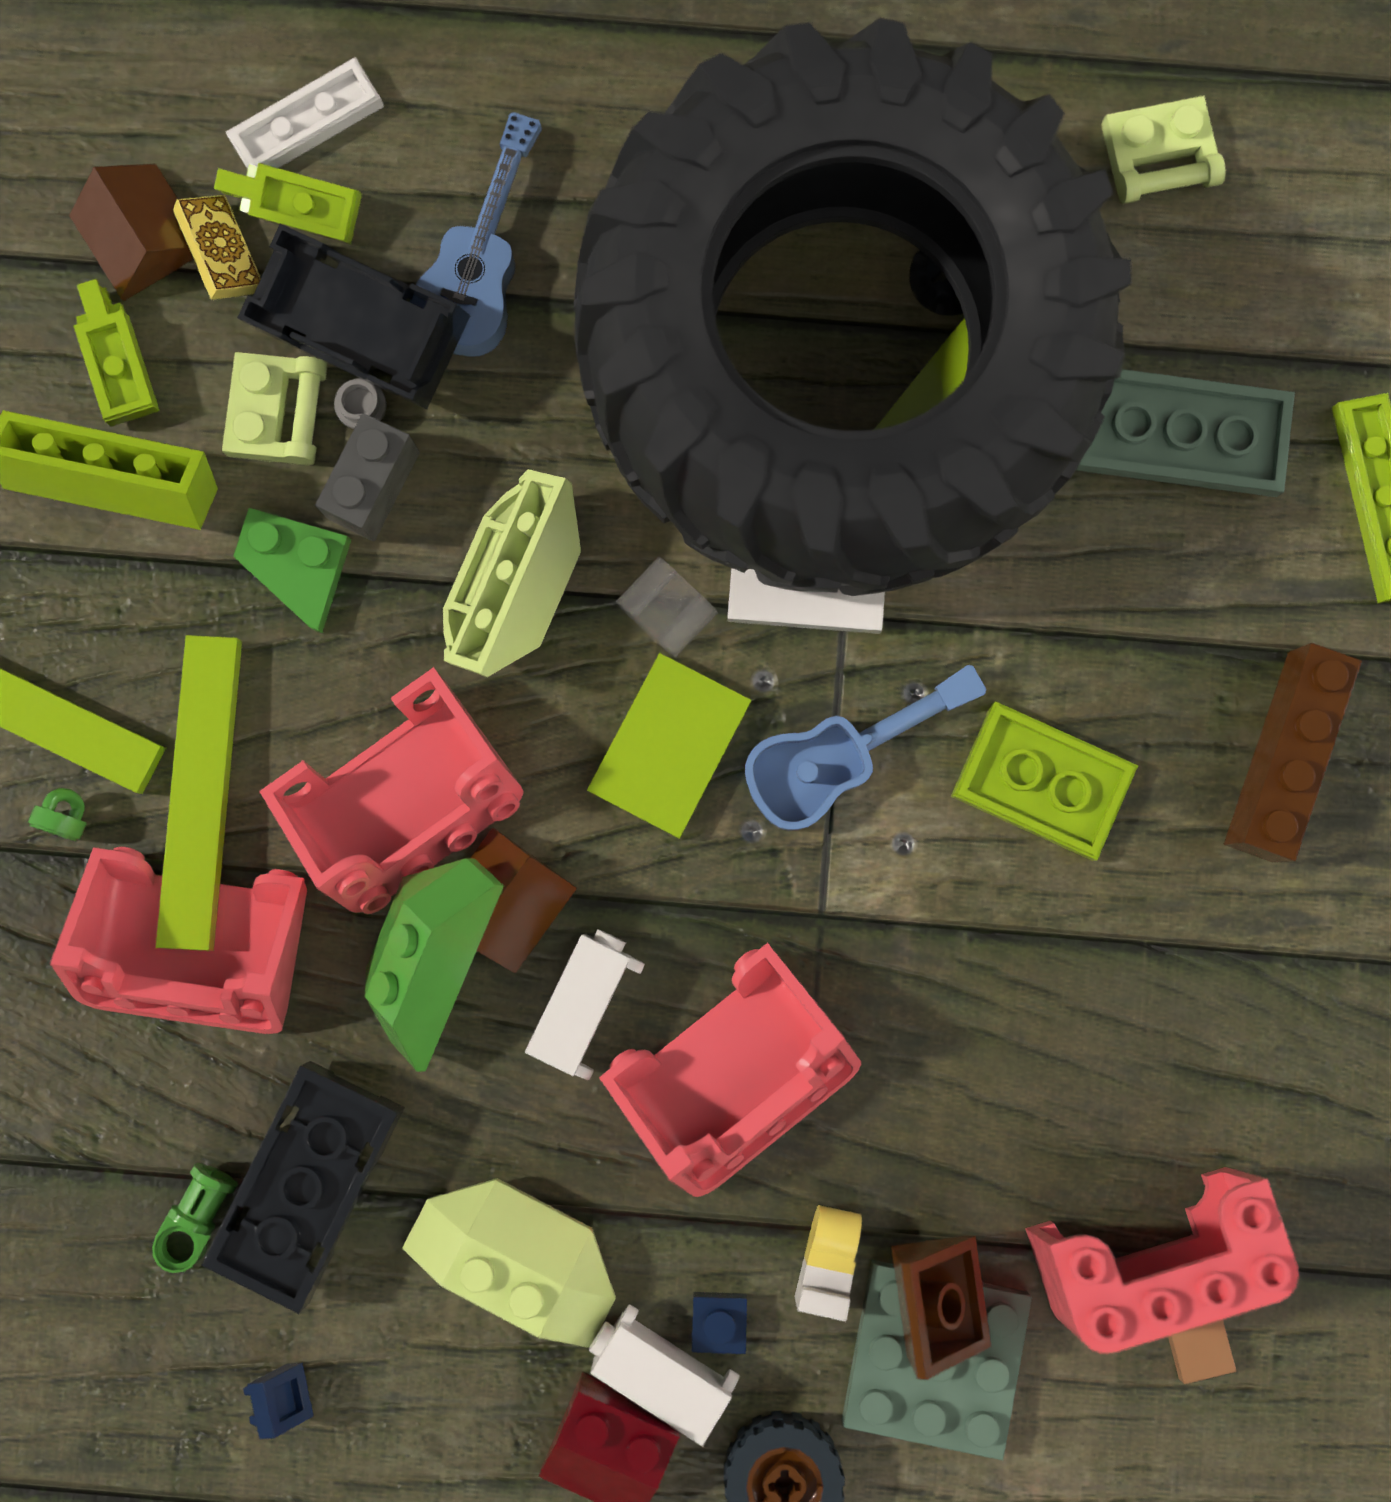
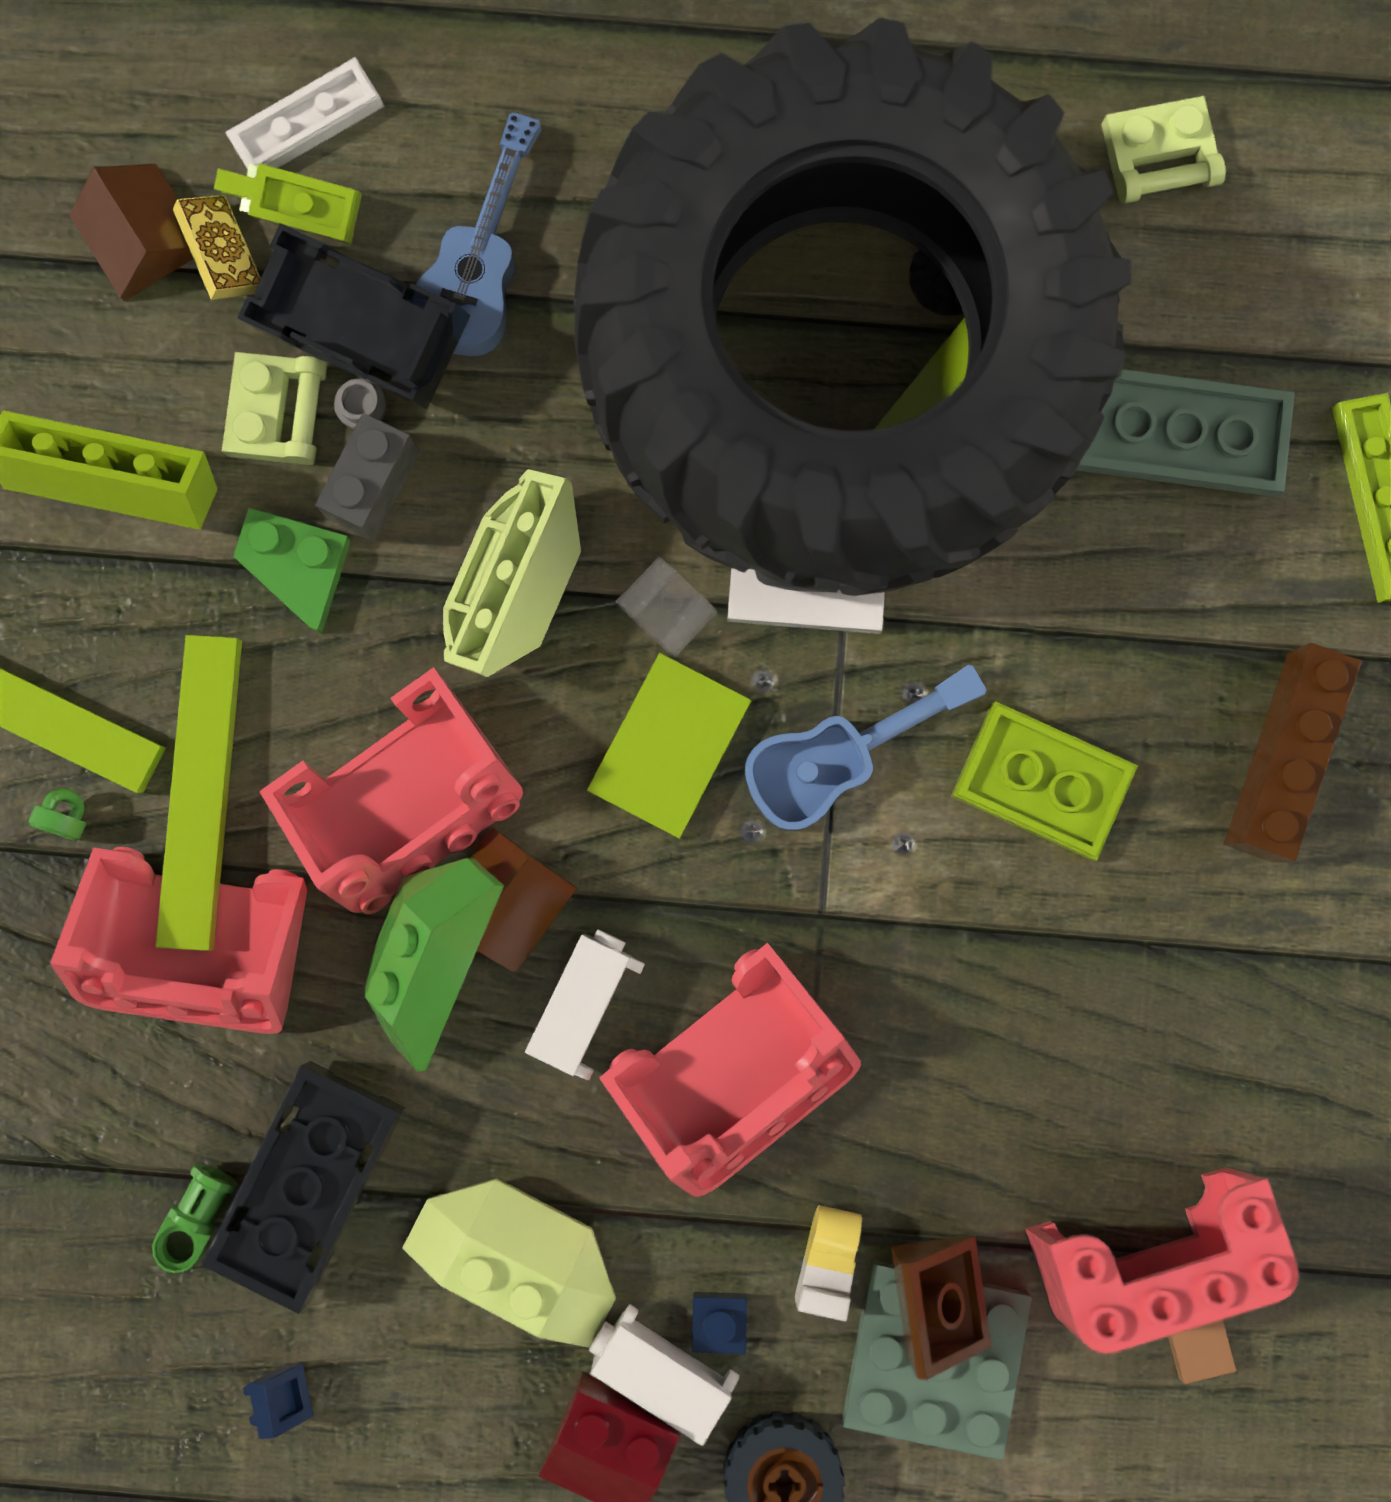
lime hinge [73,279,160,427] -> none

